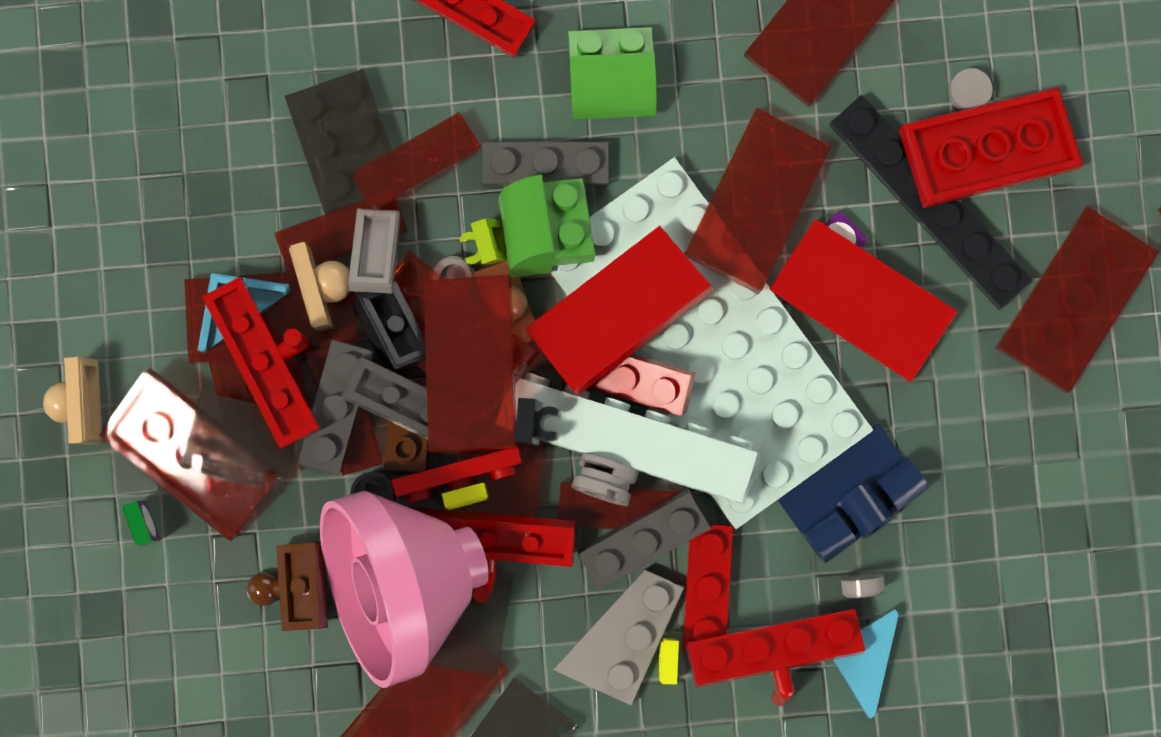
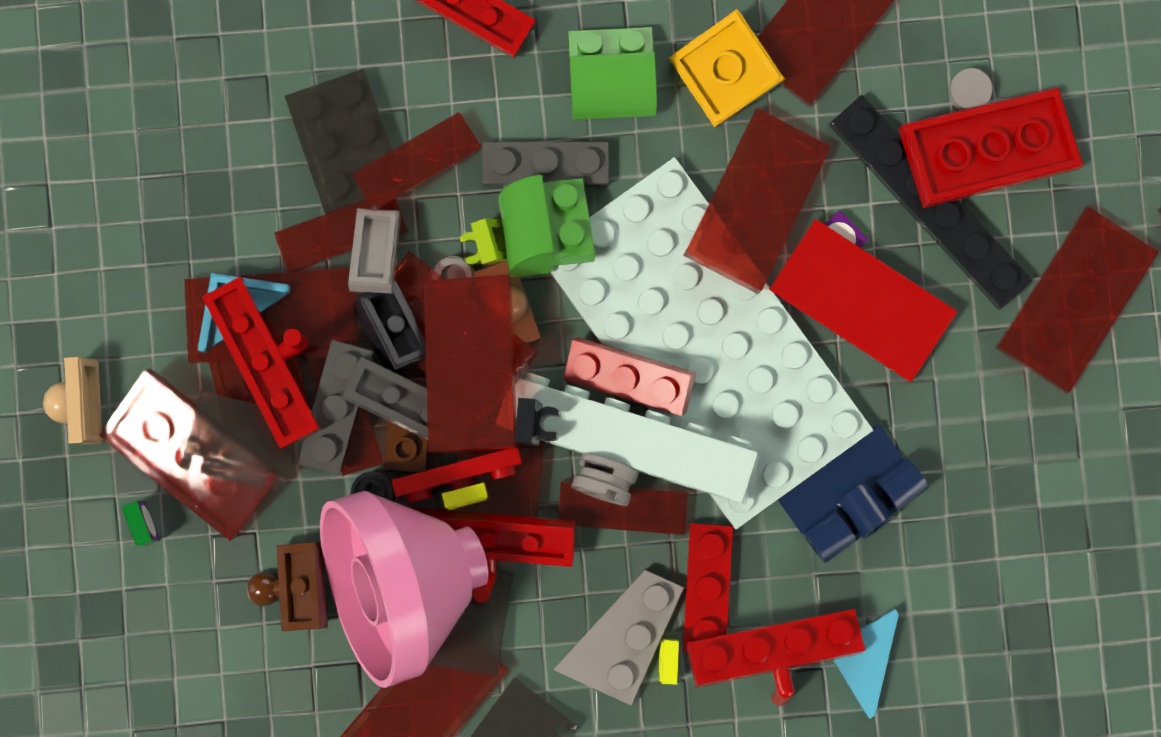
tan tile [289,242,350,332] -> none
red tile [525,225,713,396] -> none
dark grey plate [578,488,711,590] -> none
light grey tile [841,574,886,598] -> none
none -> yellow tile [668,9,786,128]

